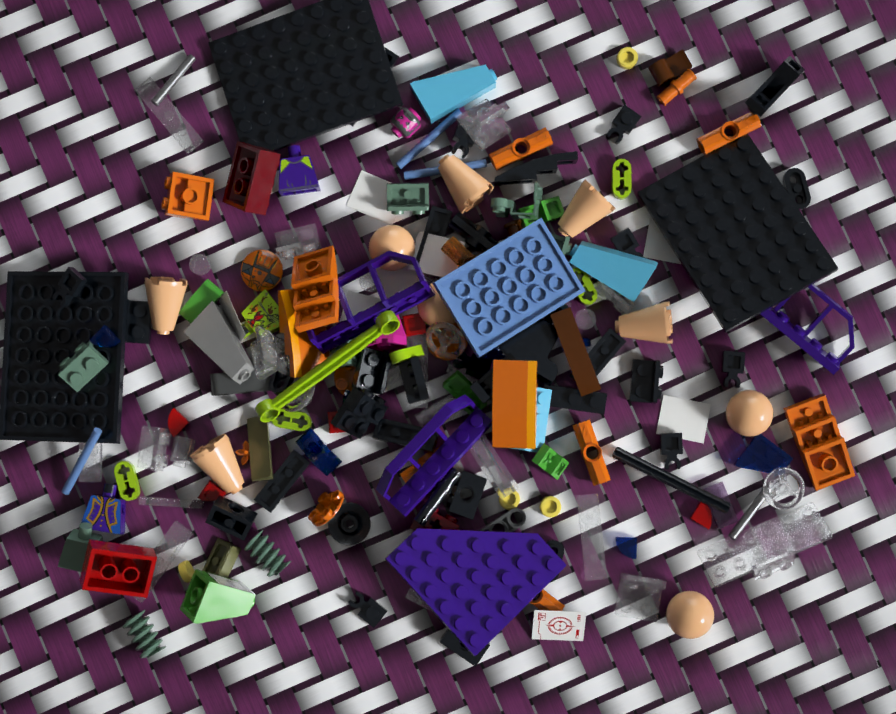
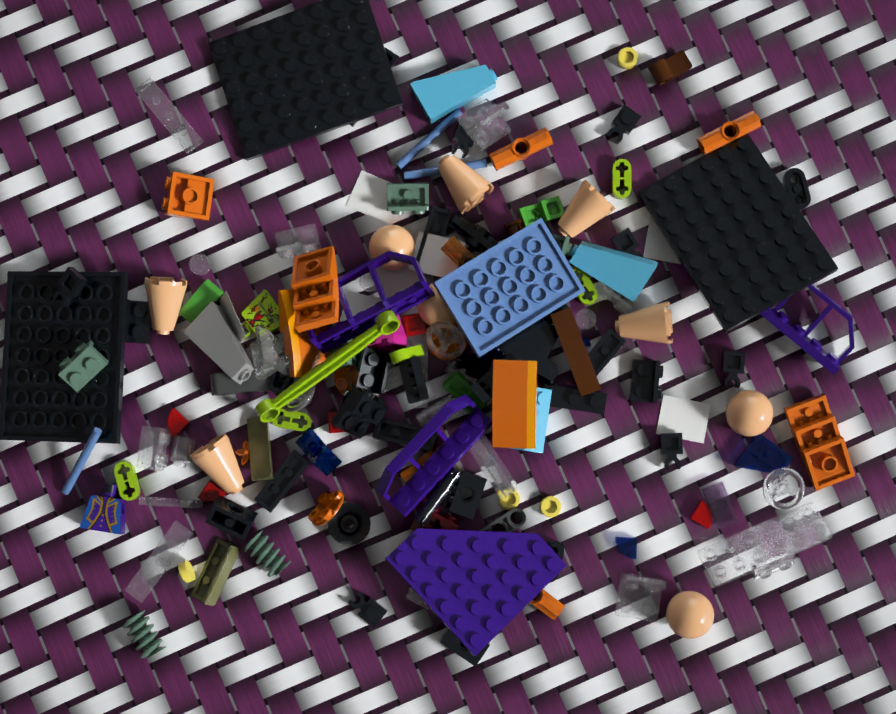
sand green torso [58,522,103,572] -> none
clear plate [79,442,102,482] -> none
red brick [80,539,157,598] -> none
clear blue tile [89,325,120,347] -> none
flat silver bar [151,54,196,106] -> none
slope [180,569,256,624] -> none
dark red slope [222,141,281,215] -> none
orange dish [241,250,283,291] -> none
dark purple torso [279,145,321,196] -> none
head [390,107,421,139] -> none
sand green piece [490,181,543,219] -> none
black slope [494,151,578,186] -> none
bright green slope [532,443,569,480] -> none
white sticker [532,610,586,641] -> none
orange piece [572,420,611,486] -> none
clear tile [576,494,607,581] -> none
black axle [612,447,731,514] -> none
orange pin [657,69,697,106] -> none
flat silver bar [728,485,772,541] -> none
black arch [745,56,805,117] -> none

